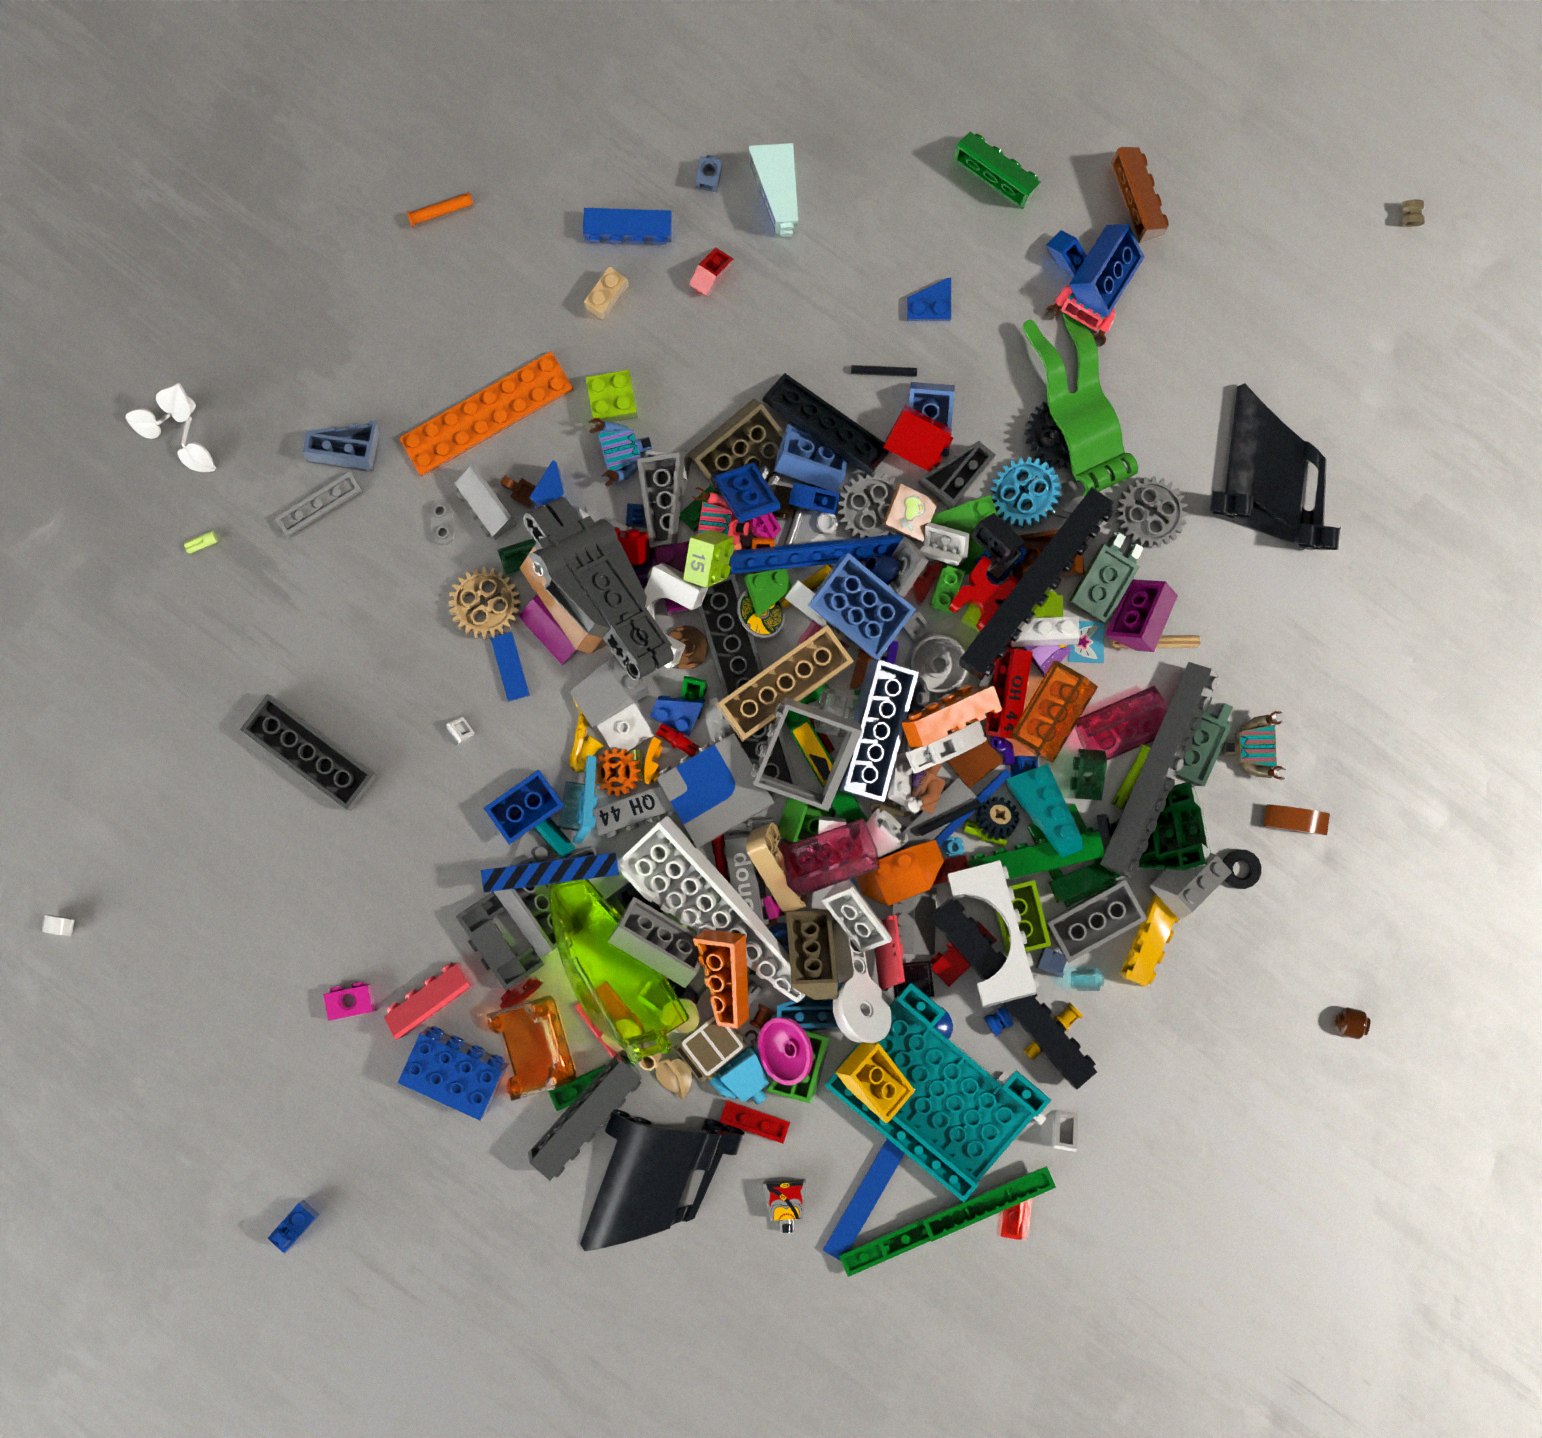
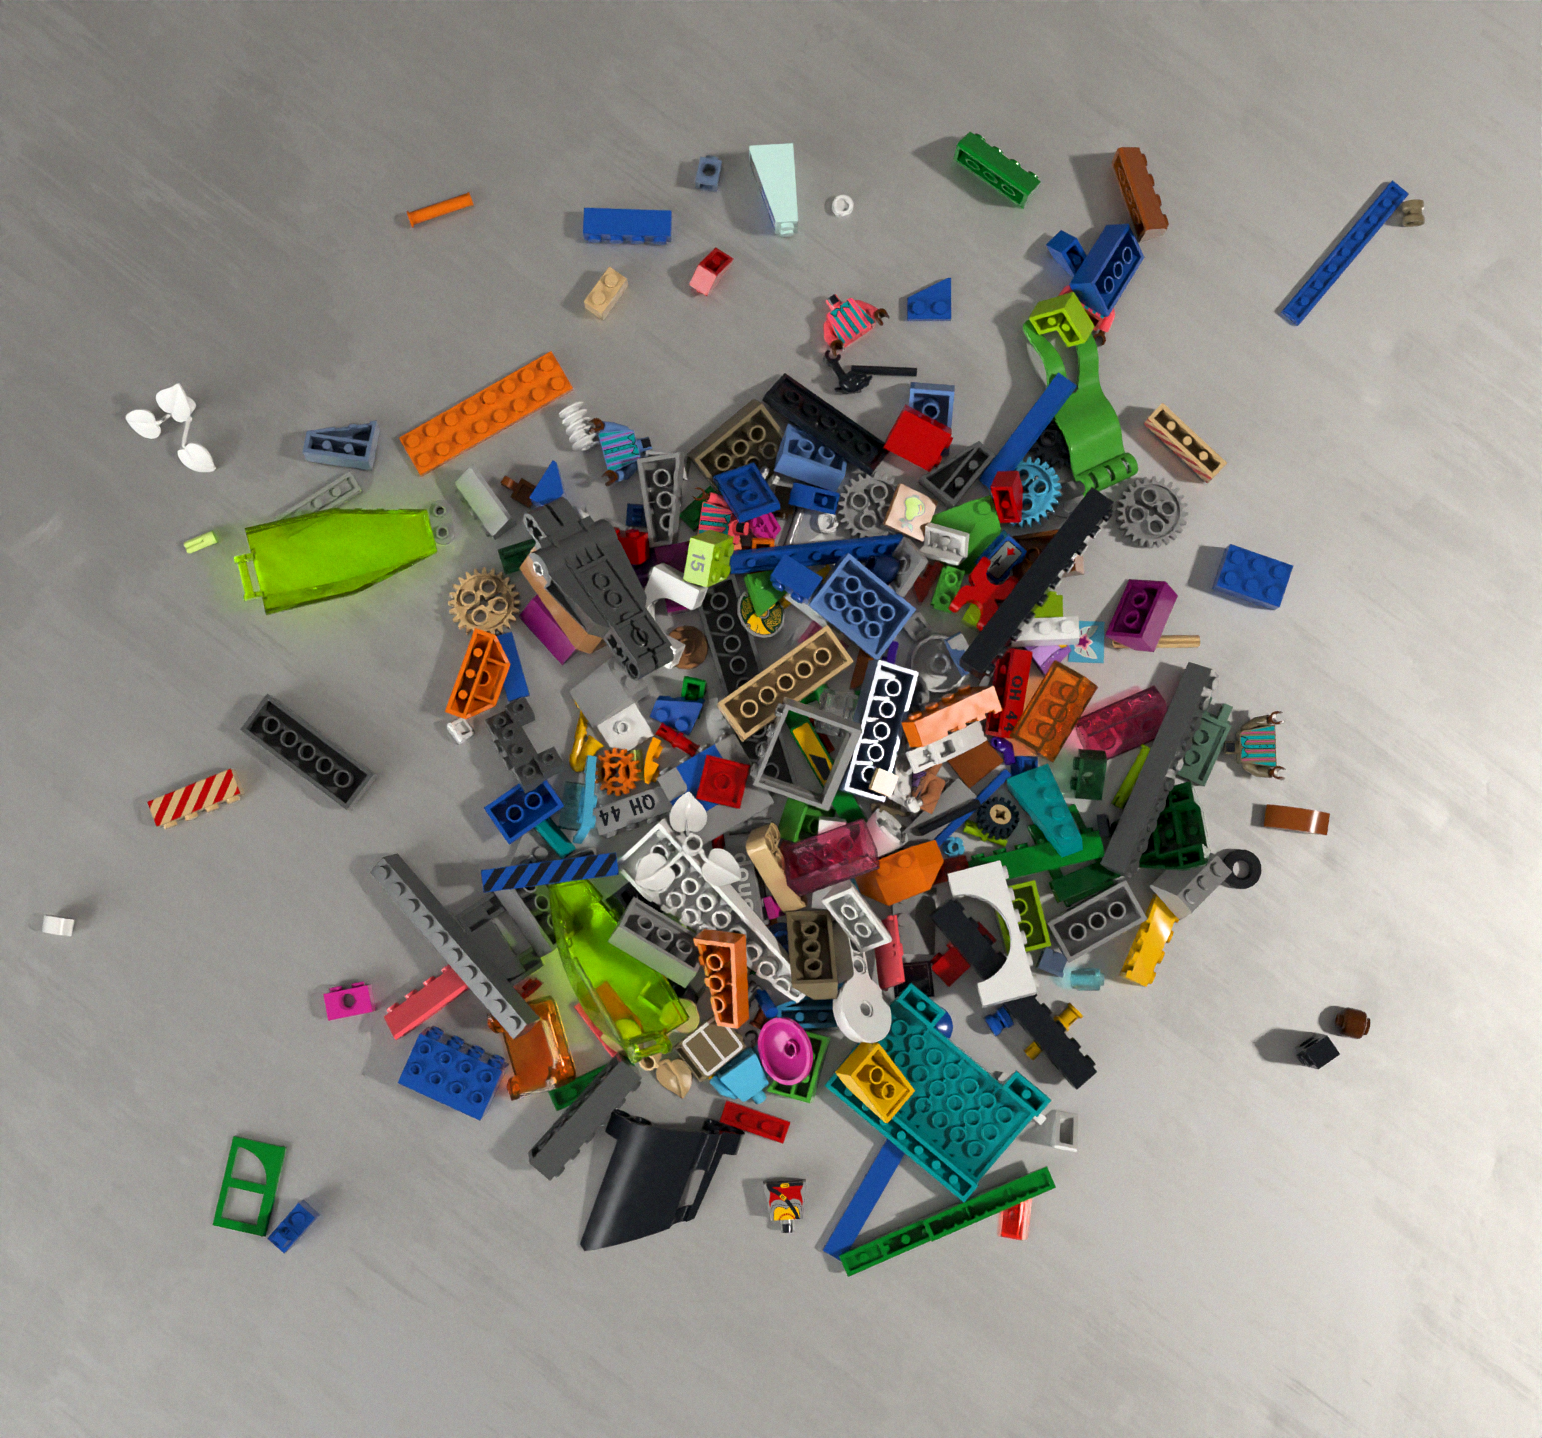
lime brick [586,369,638,422] -> none
black hinge [971,513,1025,566] -> none
sand green tile [1069,532,1144,624] -> none
black panel [1210,383,1341,550] -> none
none -> brick [147,768,245,830]
none -> green window [213,1136,287,1237]
none -> clear neon green windscreen [234,508,438,616]
none -> dark grey brick [370,853,540,1039]
none -> orange wedge [445,628,511,719]
none -> dark grey bracket [485,697,565,793]
none -> white piece [559,402,600,451]
none -> white plant [635,792,742,890]
none -> red tile [696,755,751,809]
none -> blue piece [754,989,778,1018]
none -> blue brick [770,554,823,604]
none -> torso [823,294,890,356]
none -> black piece [823,350,873,394]
none -> white tile [832,194,854,218]
none -> tile [868,768,899,797]
none -> leg [944,631,969,677]
none -> blue tile [978,372,1077,489]
none -> red slope [990,471,1023,523]
none -> lime brick [1029,292,1095,347]
none -> tan brick [1144,403,1227,484]
none -> blue brick [1212,544,1293,610]
none -> blue tile [1281,180,1409,326]
none -> black brick [1295,1033,1340,1069]

